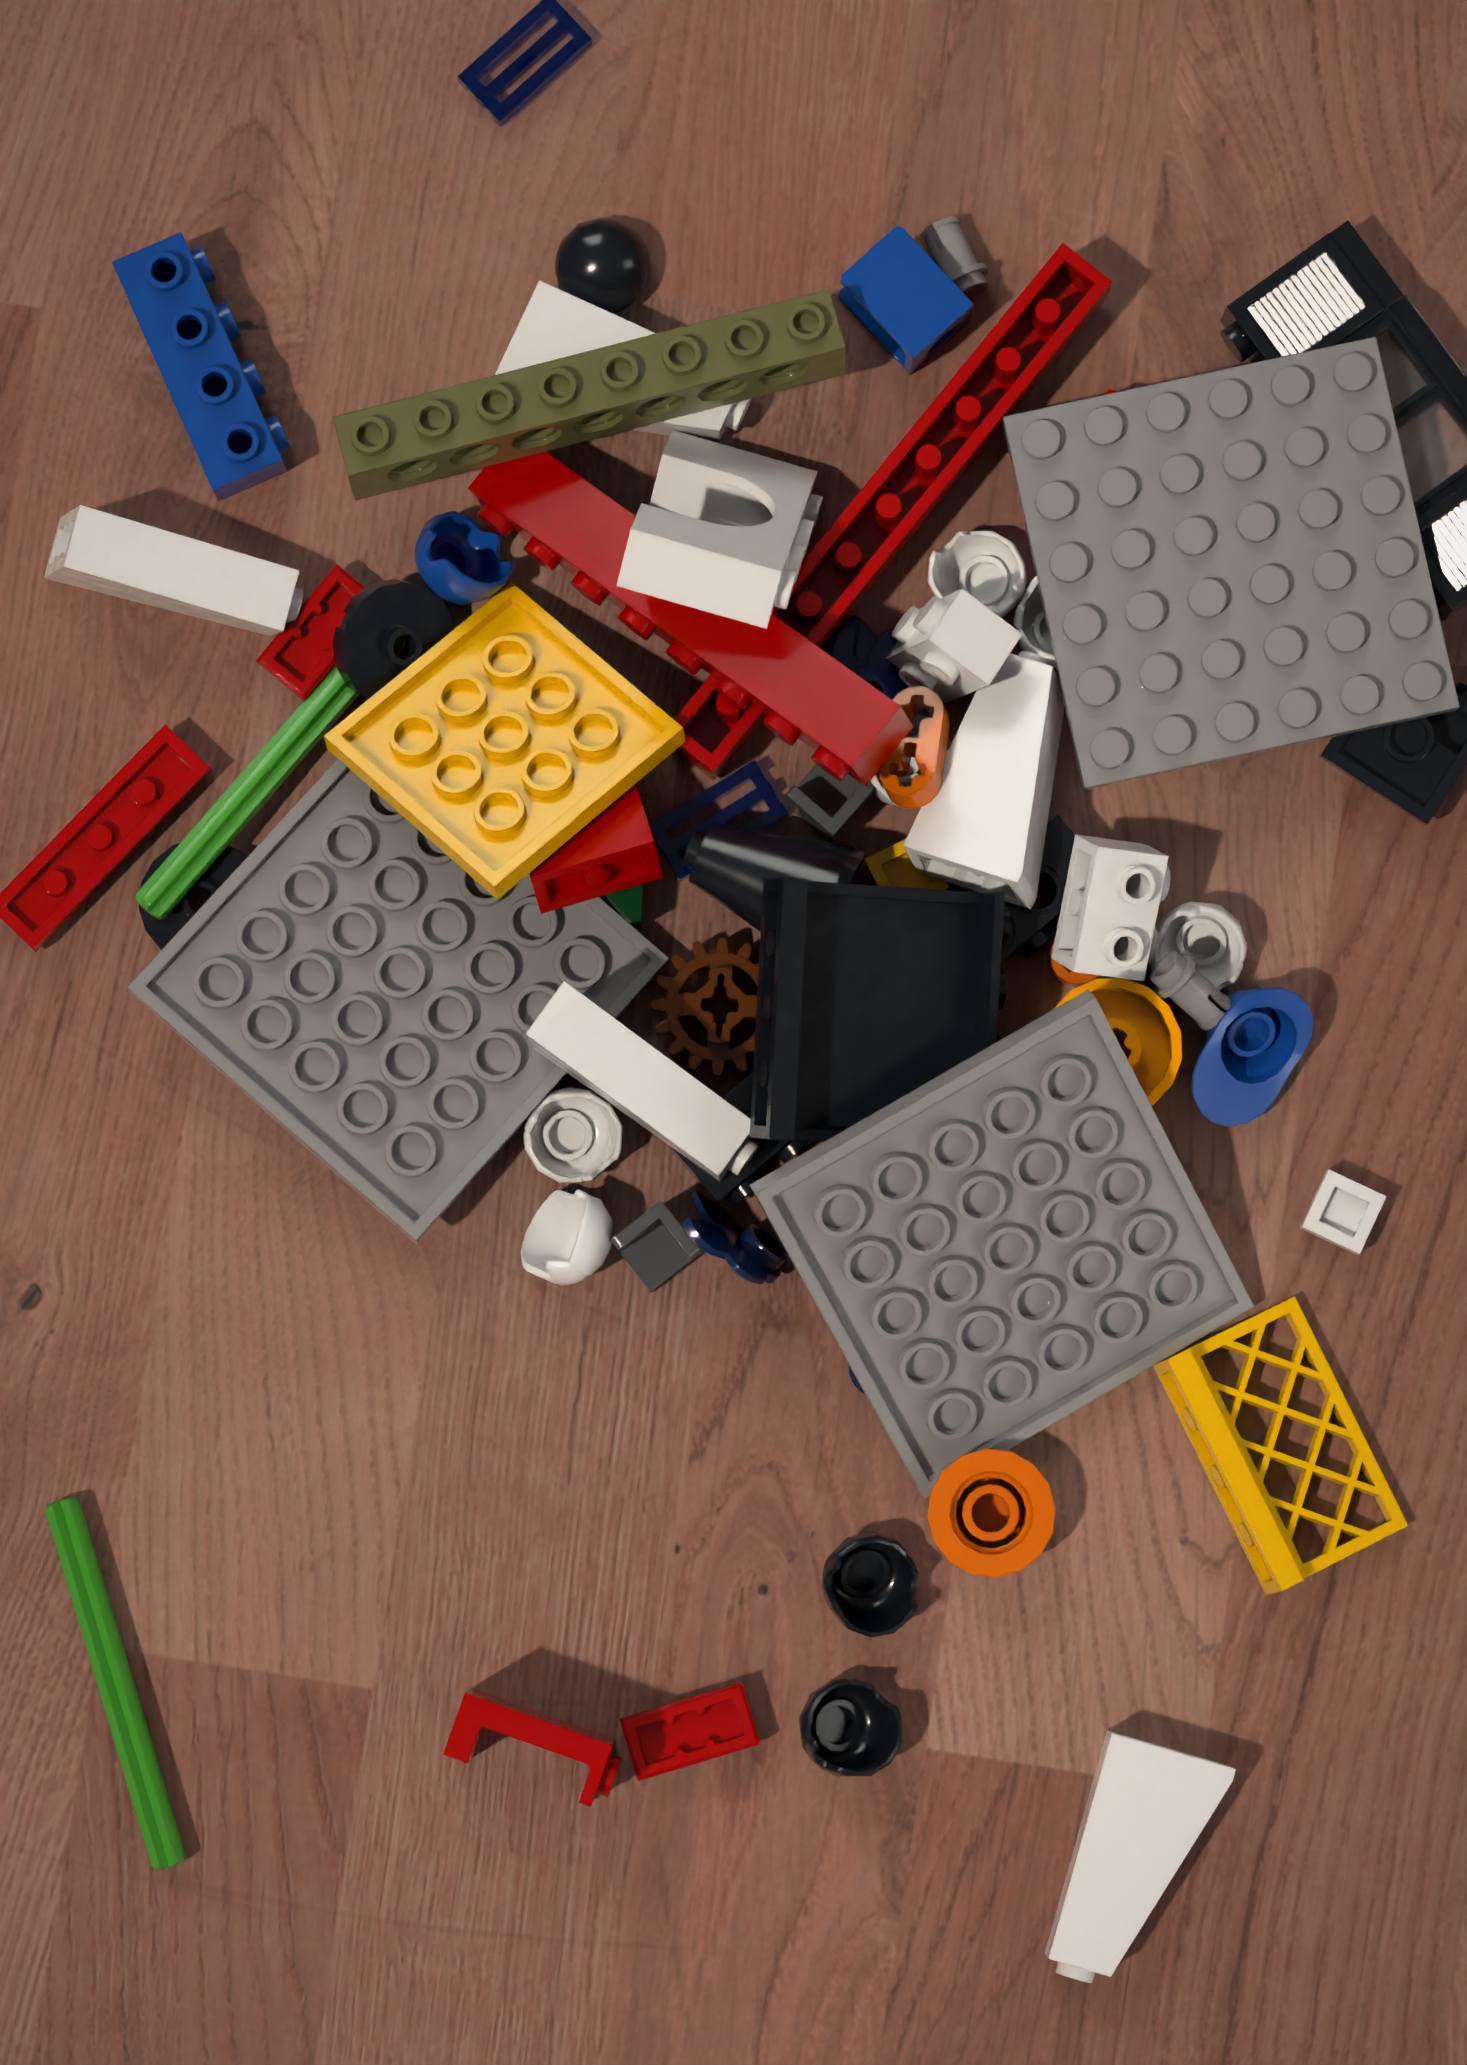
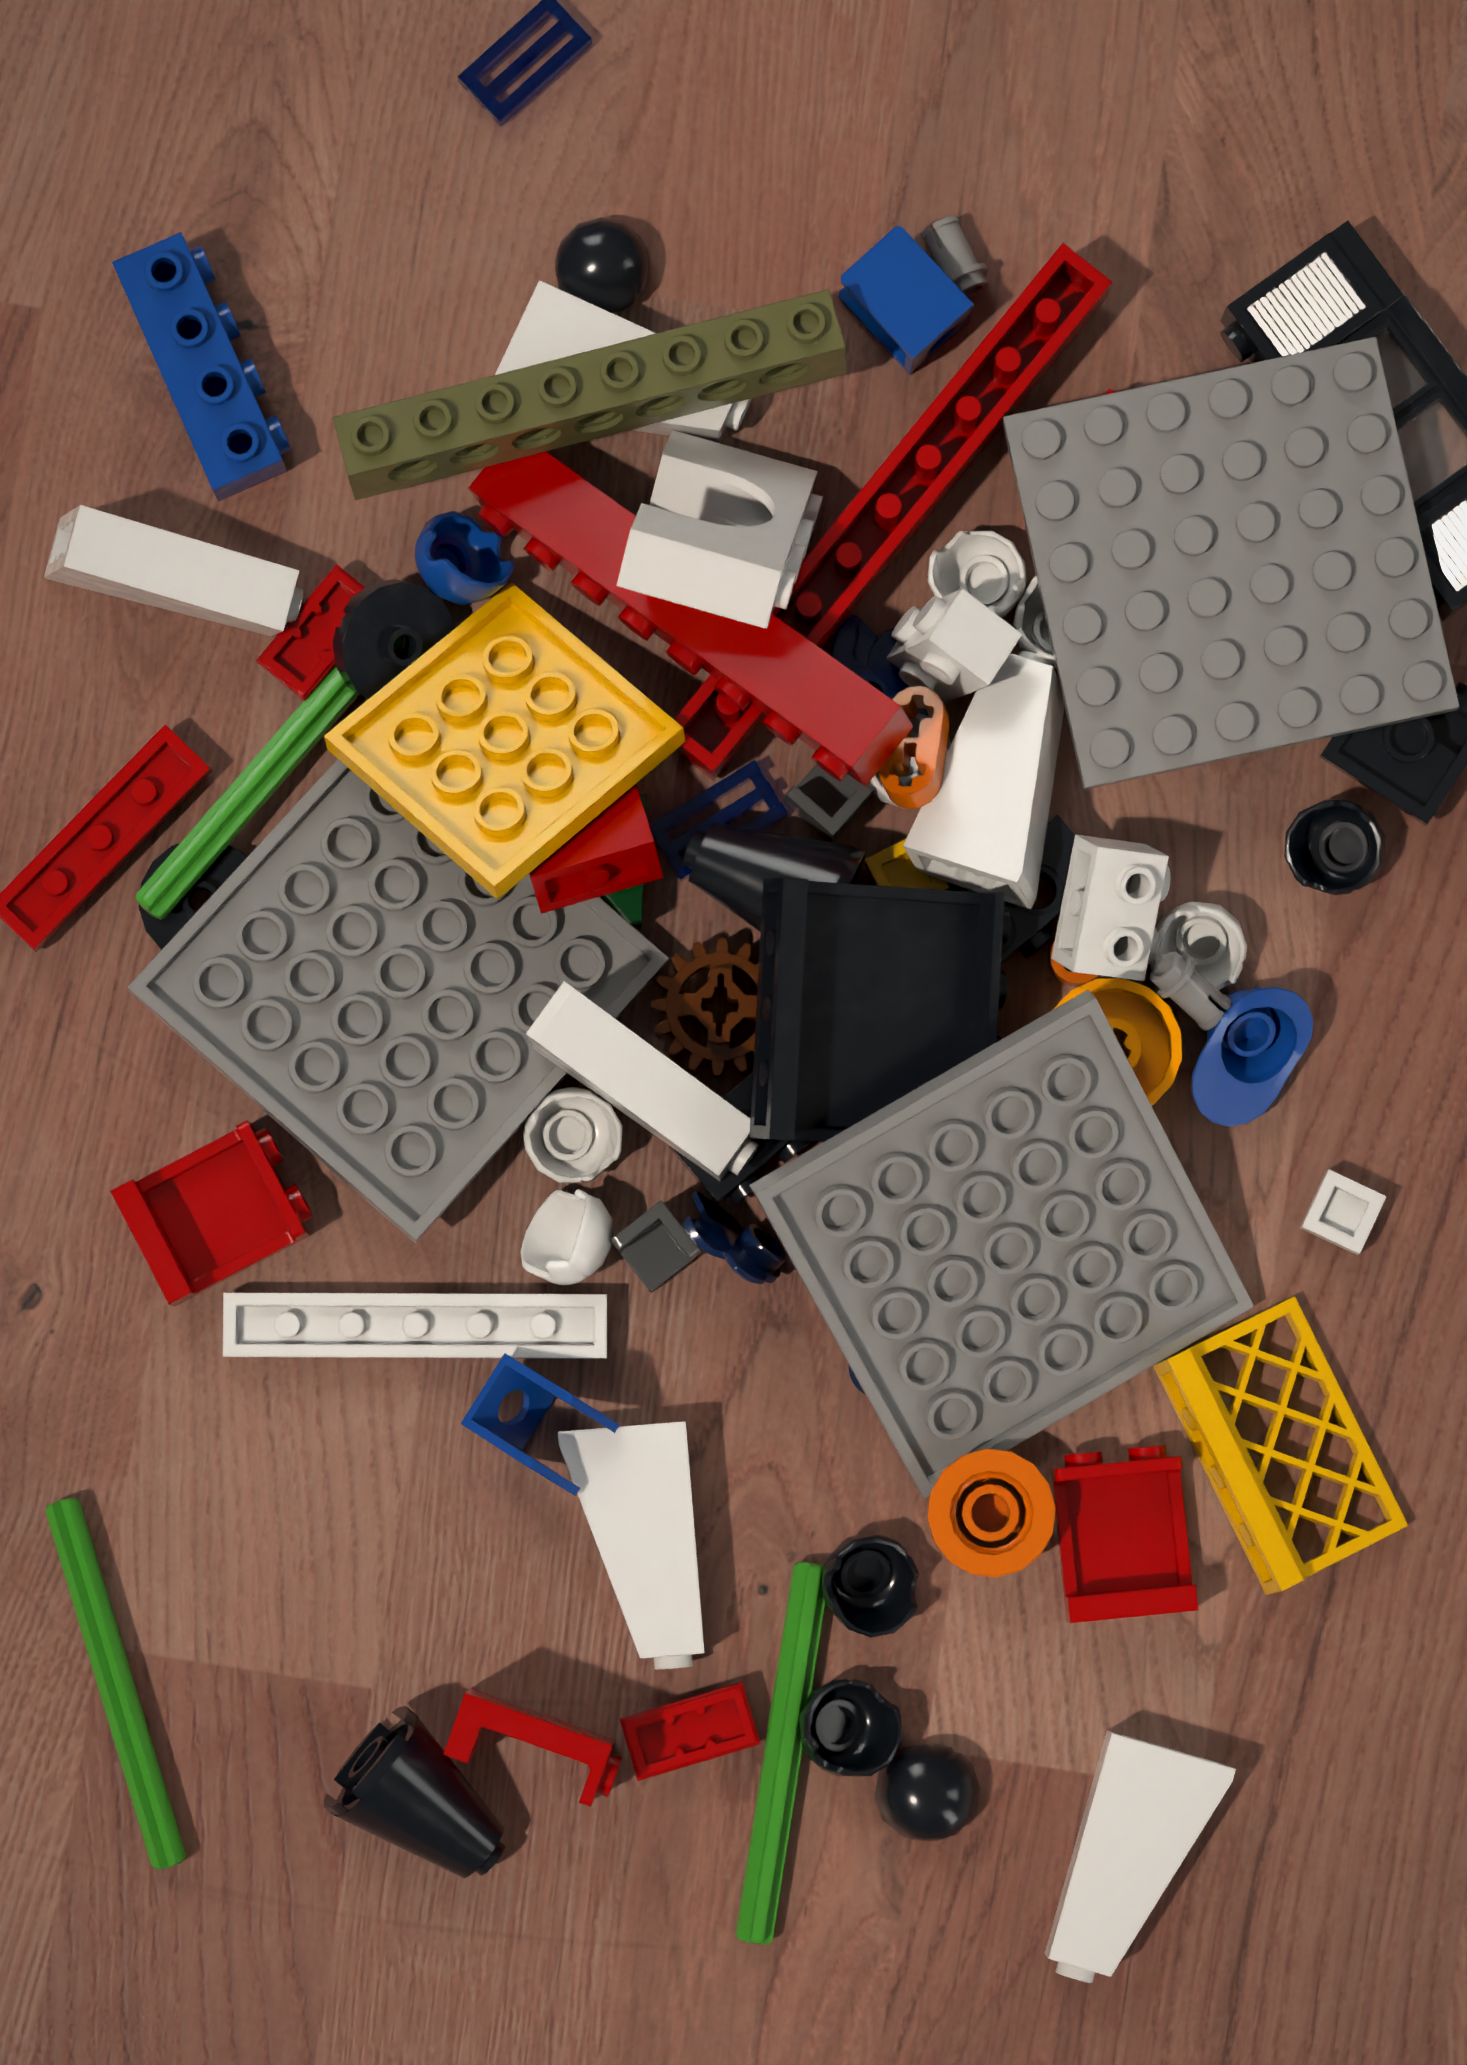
none -> red panel [110,1120,313,1306]
none -> white plate [223,1293,607,1359]
none -> black cone [324,1706,505,1878]
none -> blue piece [461,1353,620,1496]
none -> white slope [558,1421,705,1670]
none -> bright green axle [735,1562,825,1945]
none -> black hair [875,1744,980,1841]
none -> red panel [1050,1445,1199,1623]
none -> black hair [1284,799,1386,895]

